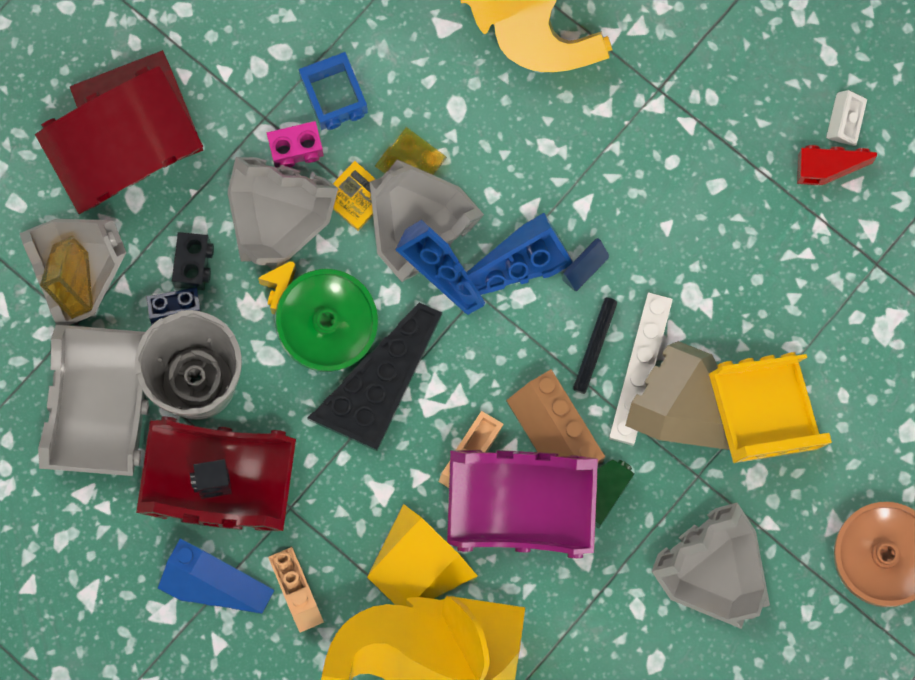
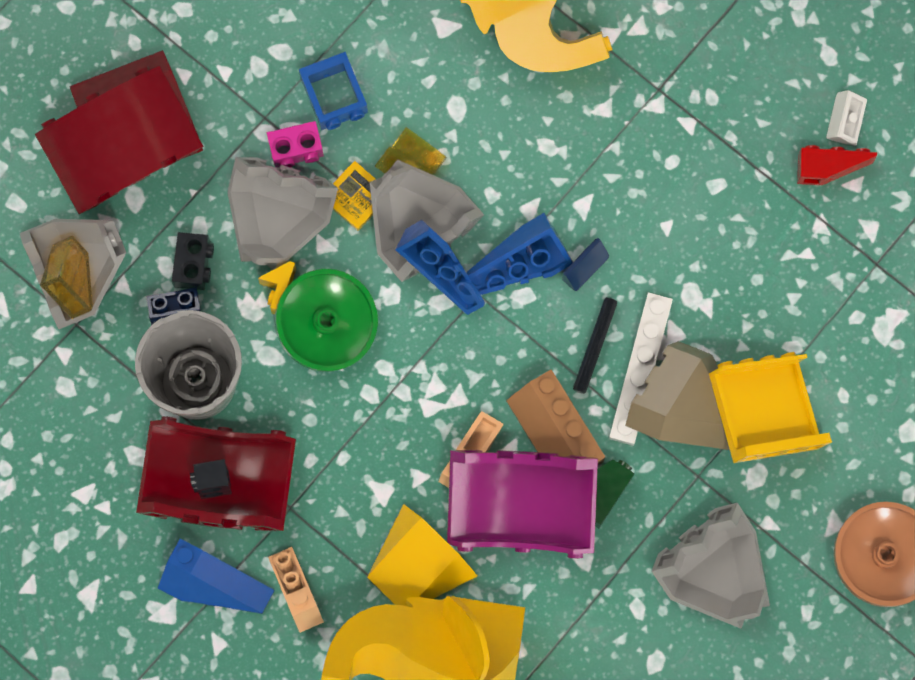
light grey panel [38,325,149,476] -> none
black wing [307,302,442,452] -> none

